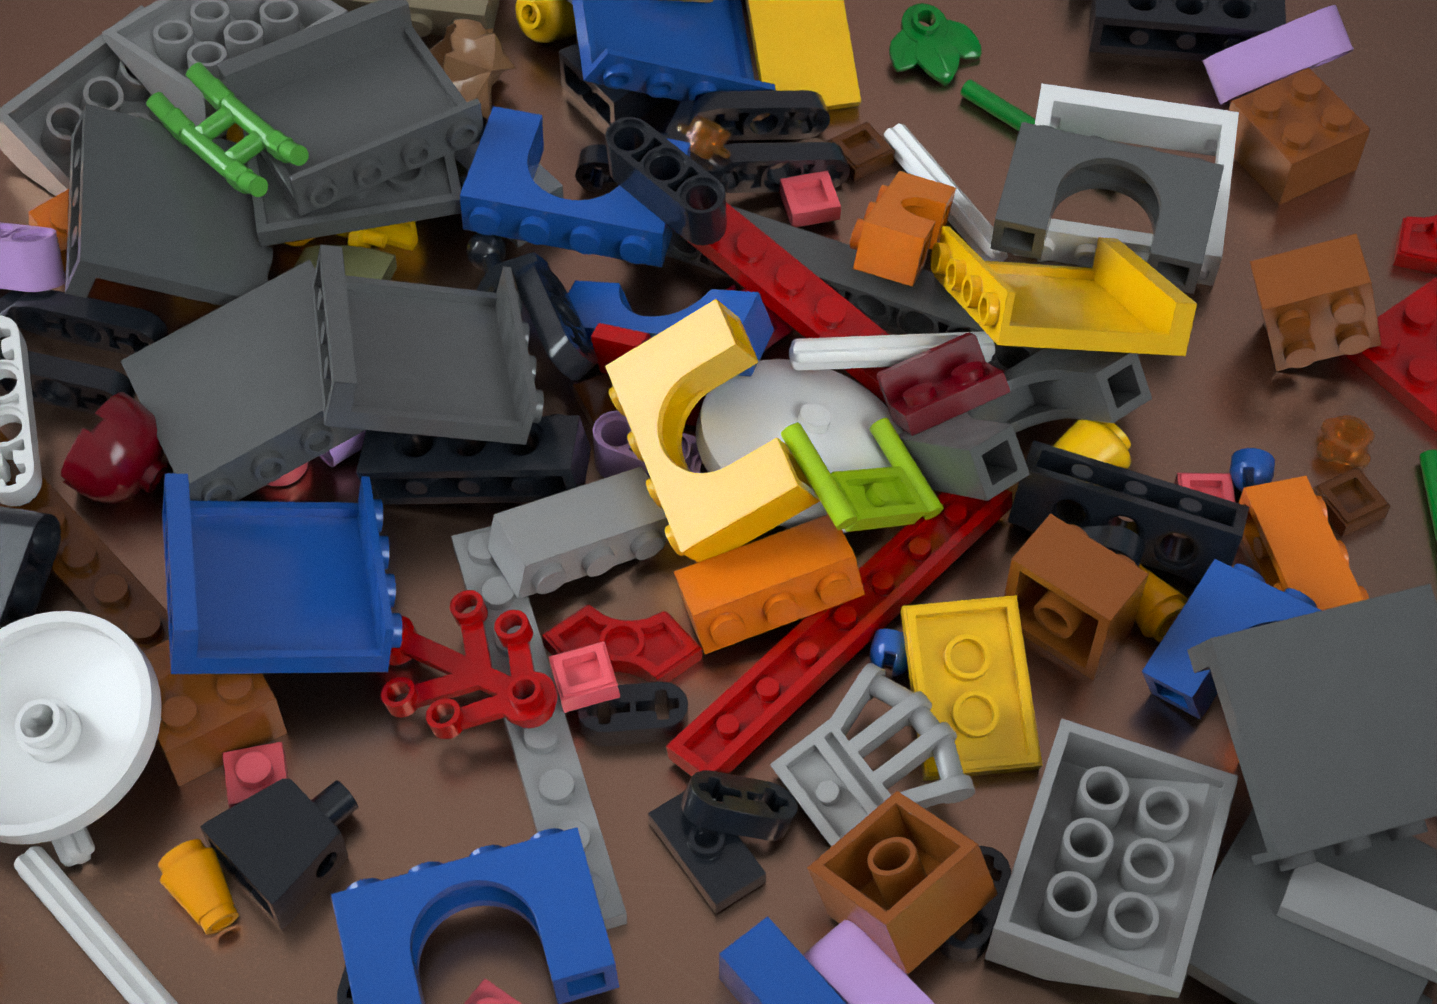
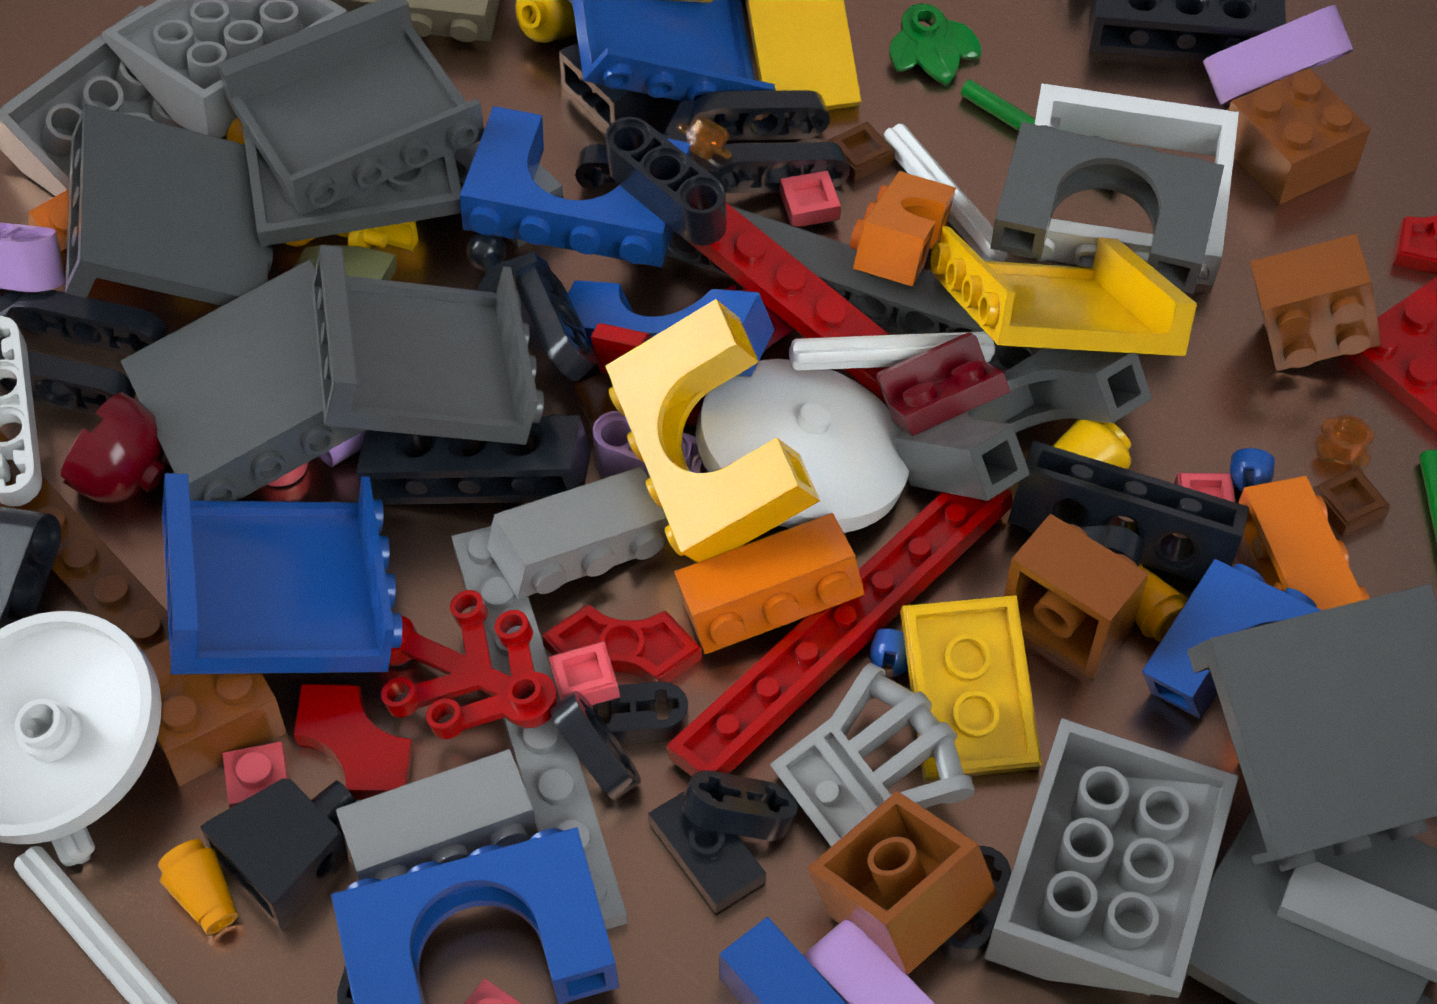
bright green piece [146,62,309,197] -> none
medium nougat hair [429,19,517,119] -> none
lime plate [780,418,944,532] -> none
none -> red tile [294,684,413,800]
none -> light grey brick [336,749,537,880]
none -> black beam [550,691,641,800]

